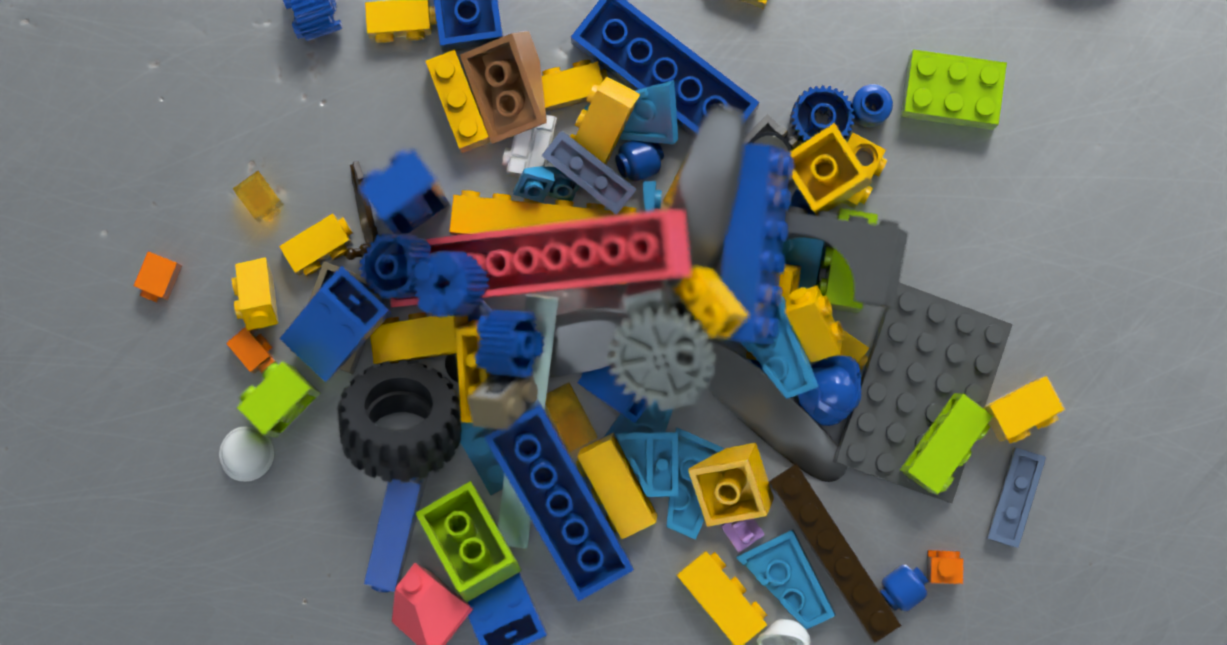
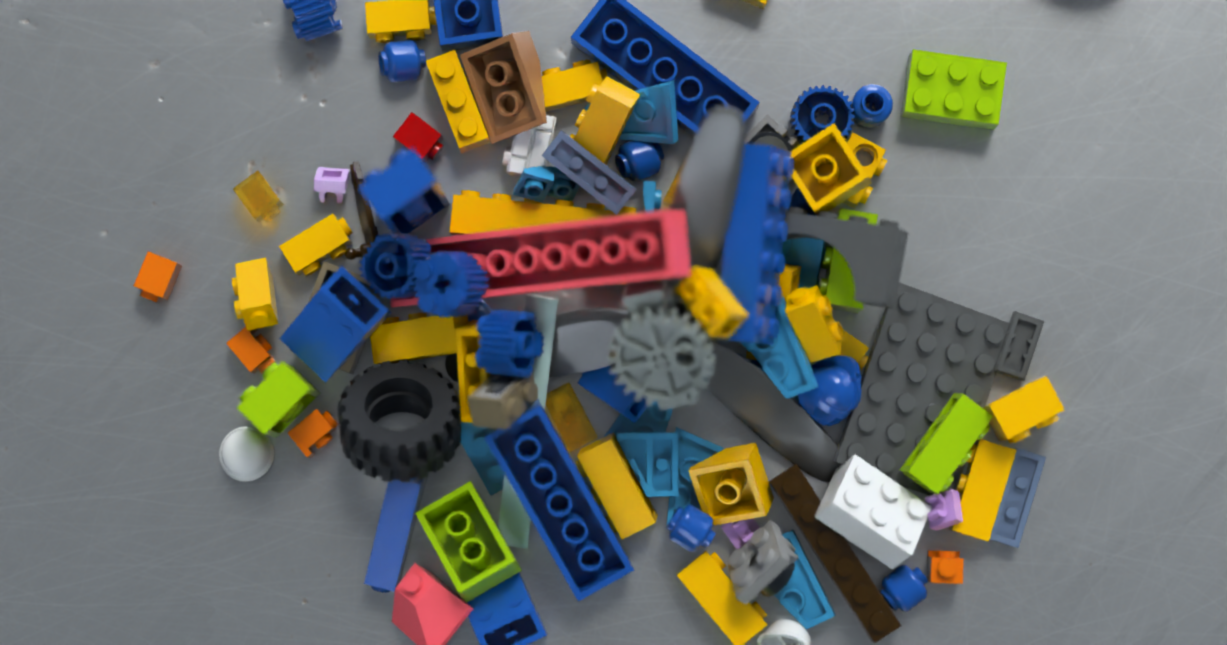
none -> orange brick [287,409,339,458]
none -> lavender tile [314,167,349,203]
none -> blue head [378,40,426,82]
none -> red brick [393,112,444,163]
none -> blue head [666,505,716,552]
none -> light grey piece [726,520,798,605]
none -> white brick [815,454,932,569]
none -> lavender tile [925,489,963,531]
none -> yellow brick [948,439,1017,542]
none -> dark grey plate [994,311,1044,381]

